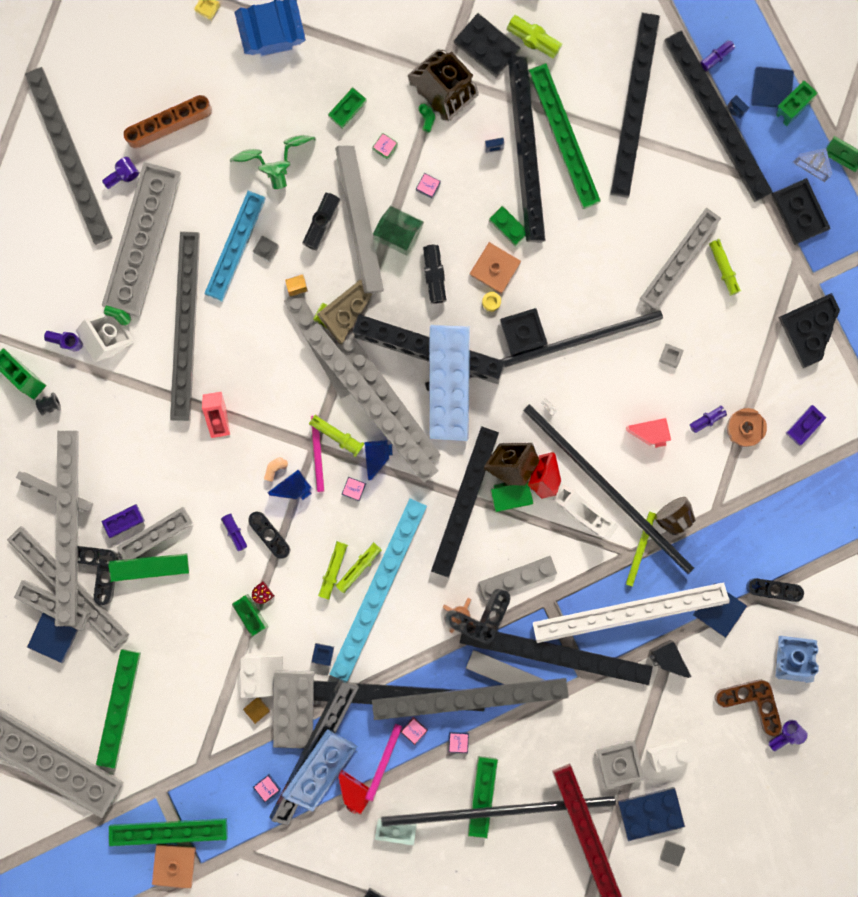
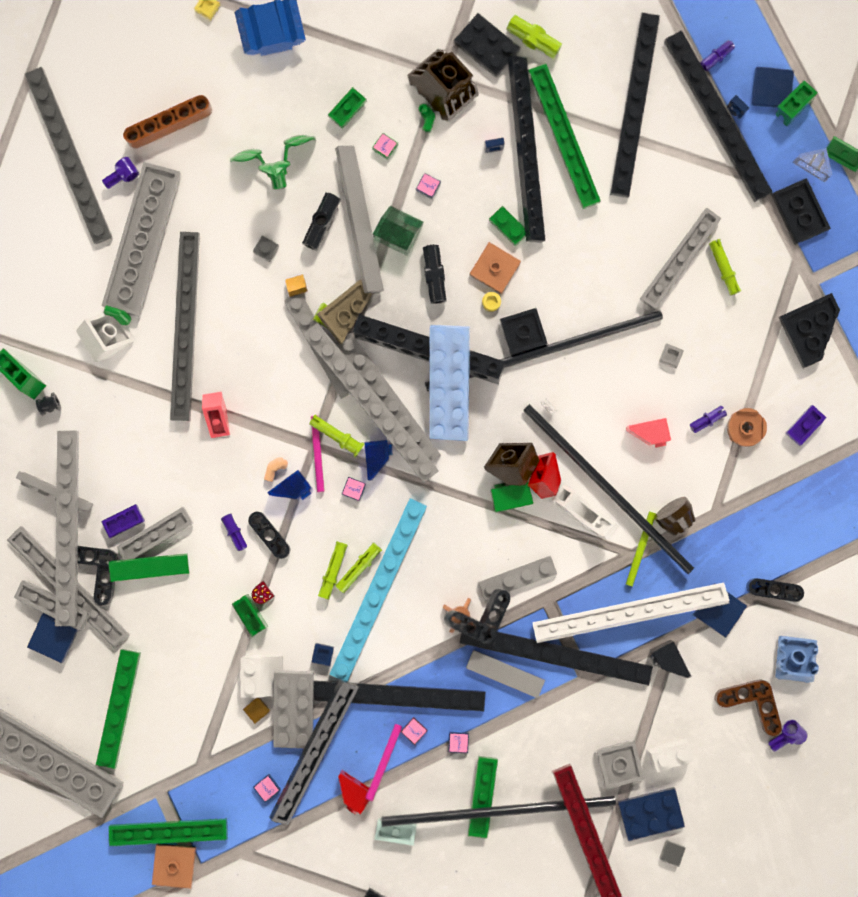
dark purple axle [44,330,83,352] -> none
dark azure tile [204,190,266,302] -> none
medium blue tile [282,729,357,812] -> none
dark grey plate [372,678,569,720] -> none
black plate [431,426,499,578] -> none

